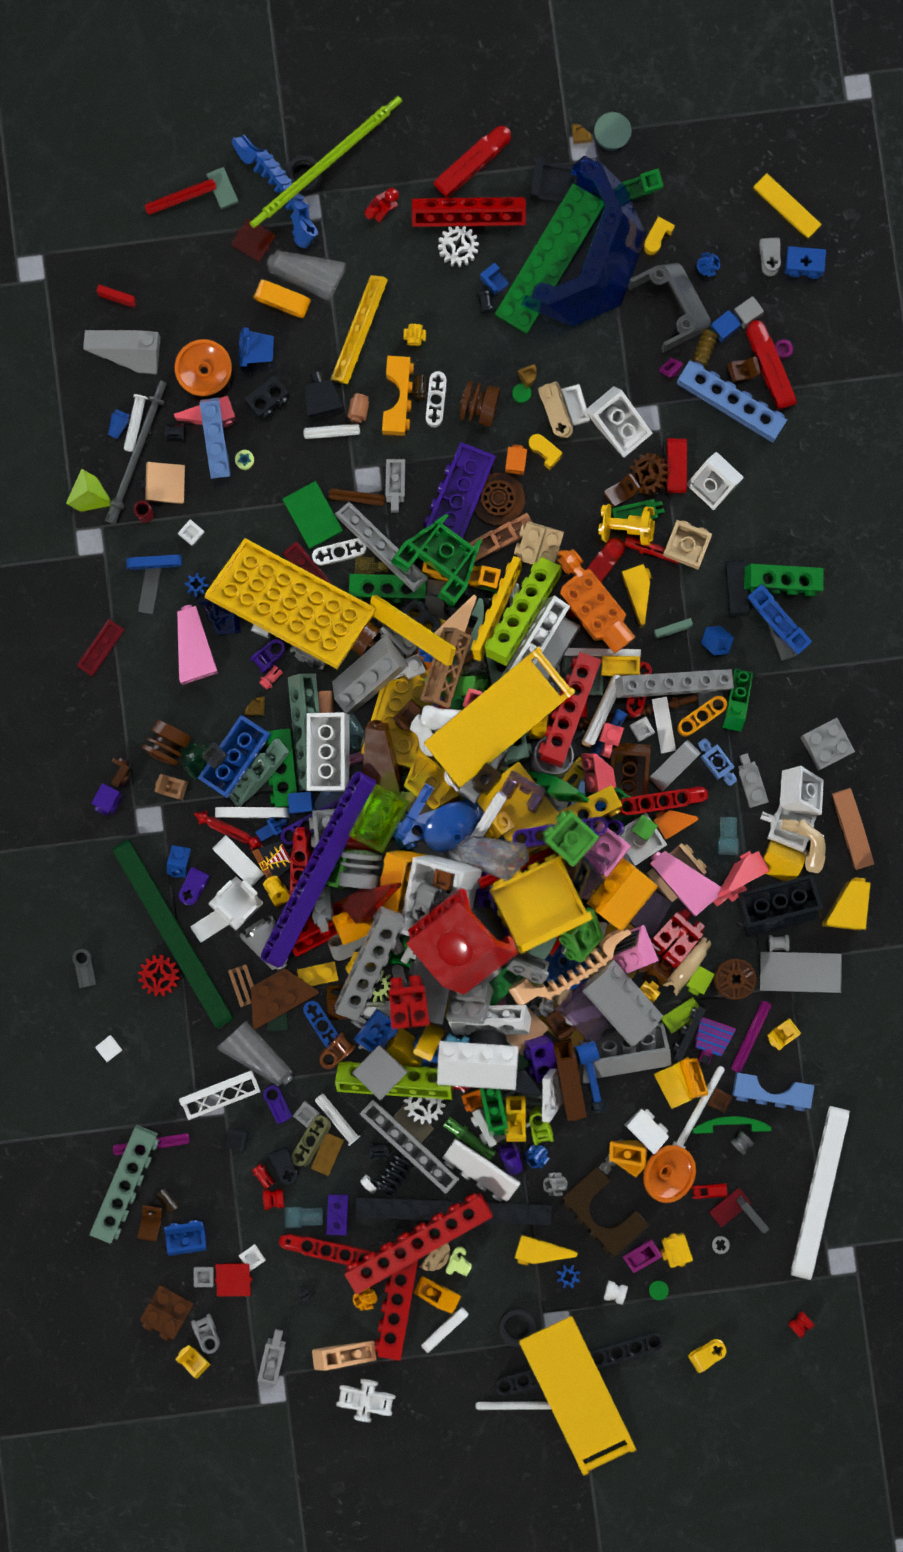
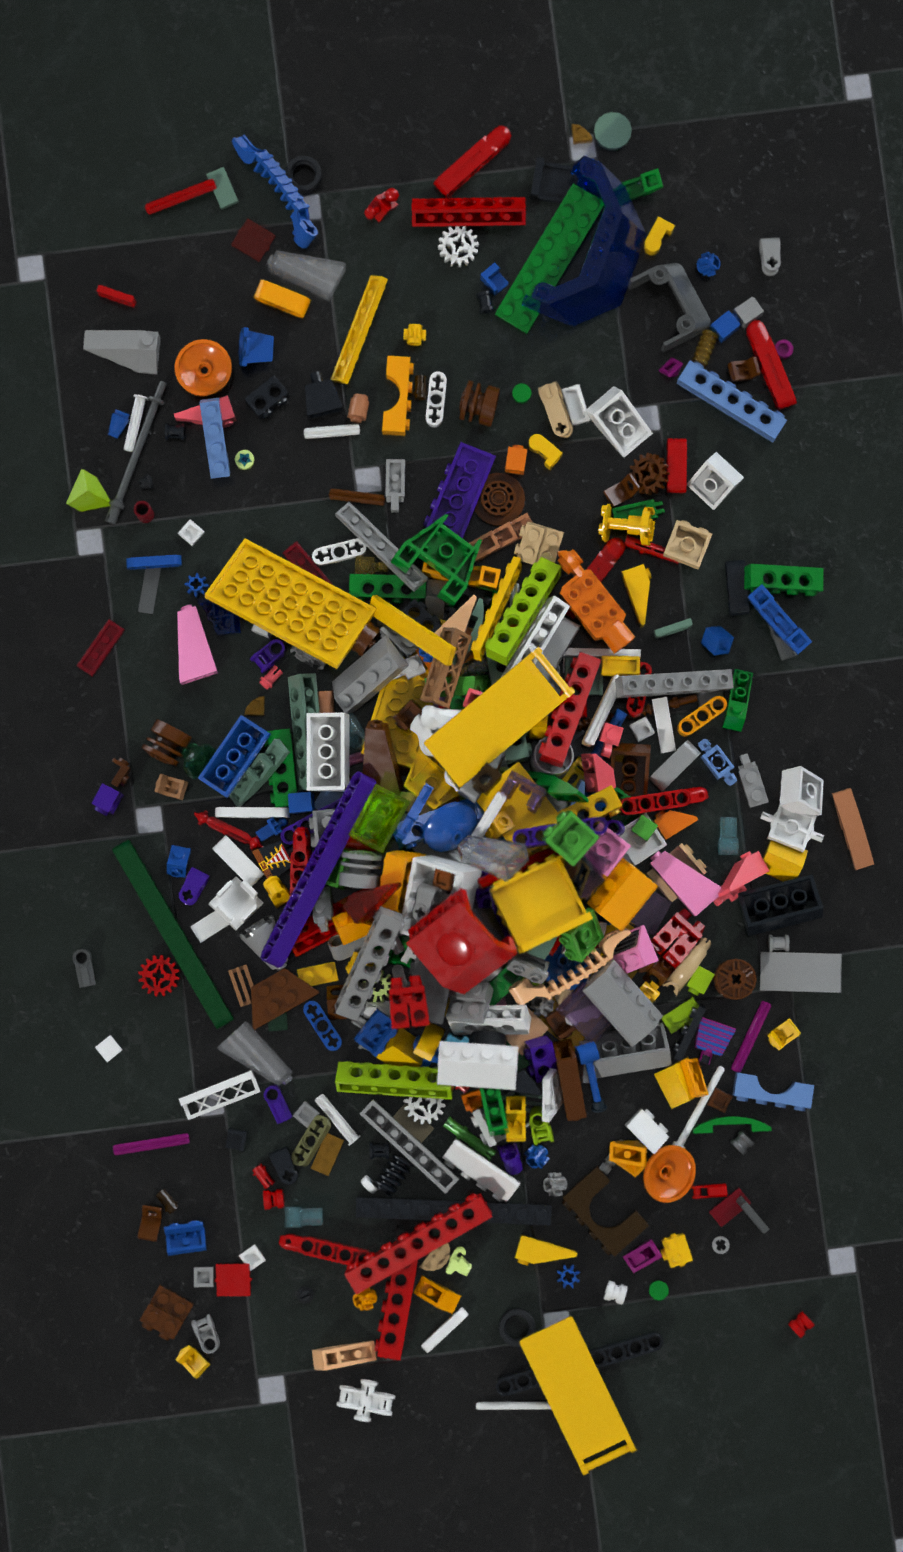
sand green brick [89,1124,159,1244] -> none
light nougat tile [145,462,185,504] -> none
clear smoke plate [201,742,229,770] -> none
lime axle [250,96,402,228] -> none
light grey hinge [257,1329,285,1386] -> none
green tile [282,481,343,549] -> none
dark orange piece [320,1032,356,1069] -> none
dark purple brick [327,1194,349,1235] -> none
light grey tile [353,1045,408,1100] -> none
pearl gold tile [517,364,537,388] -> none
yellow piece [688,1339,726,1373] -> none
yellow tile [753,173,822,239] -> none
tan piece [781,818,826,873] -> none
blue brick [784,246,826,279] -> none
white beam [791,1106,849,1280] -> none
light grey brick [800,718,855,771] -> none
yellow slope [822,878,870,930] -> none

